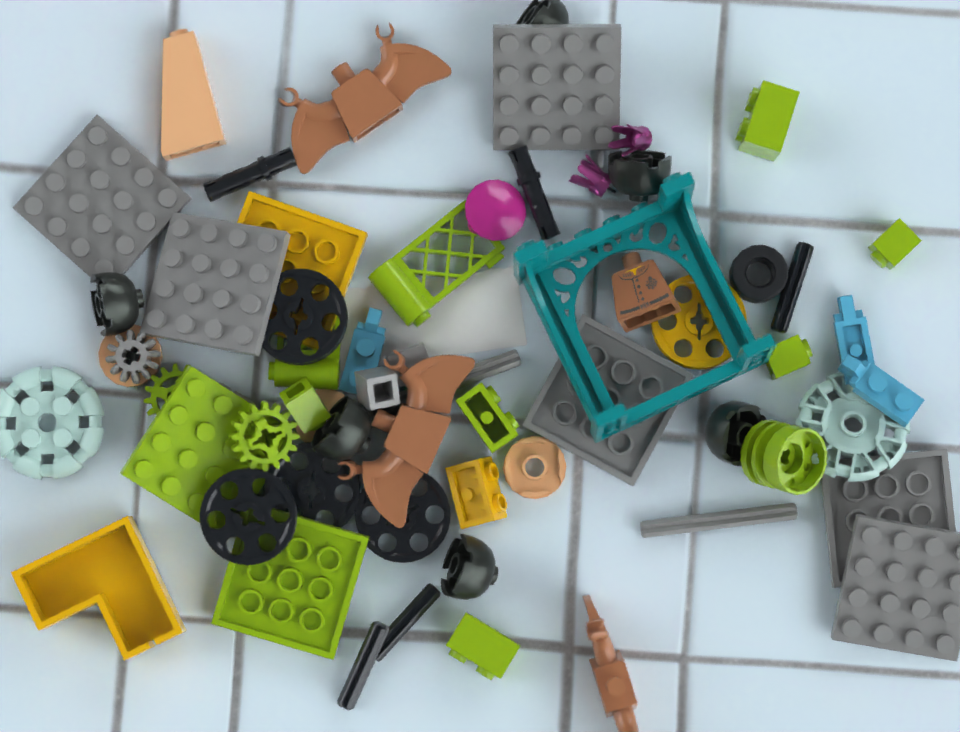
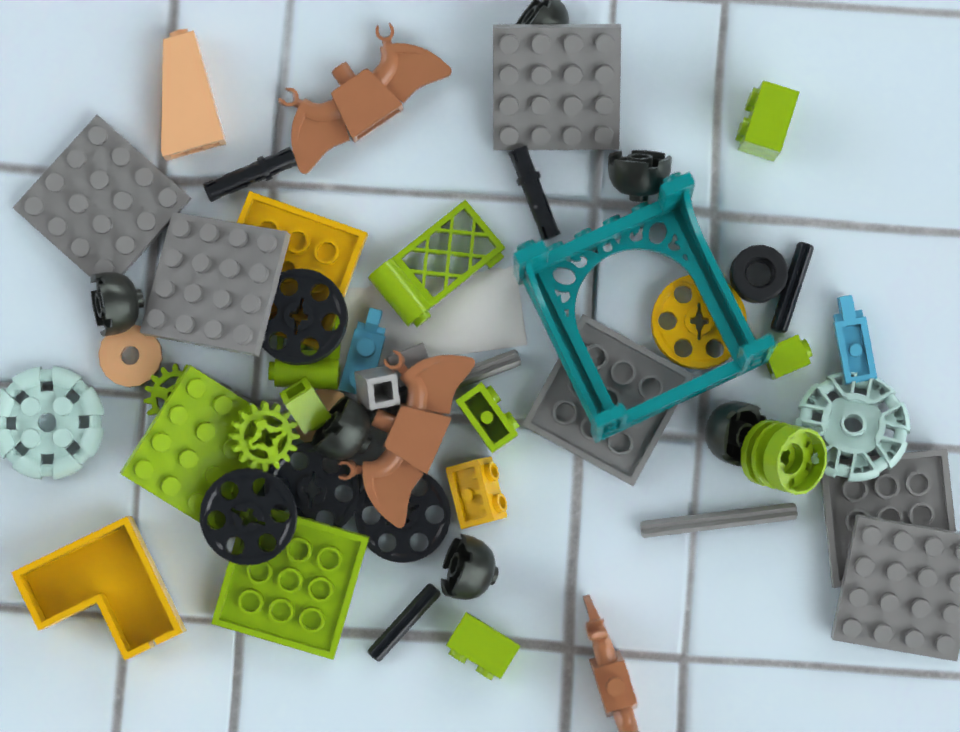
light grey gear [105,329,161,384] -> none
black axle [337,621,389,710] -> none
dark pink dish [465,180,526,241] -> none
light nougat tile [503,436,566,499] -> none
flat silver piece [569,153,616,197] -> none
flat silver piece [608,124,652,157] -> none
nougat torso [611,252,682,332] -> none
medium azure hinge [838,354,924,427] -> none
lime brick [868,218,922,270] -> none

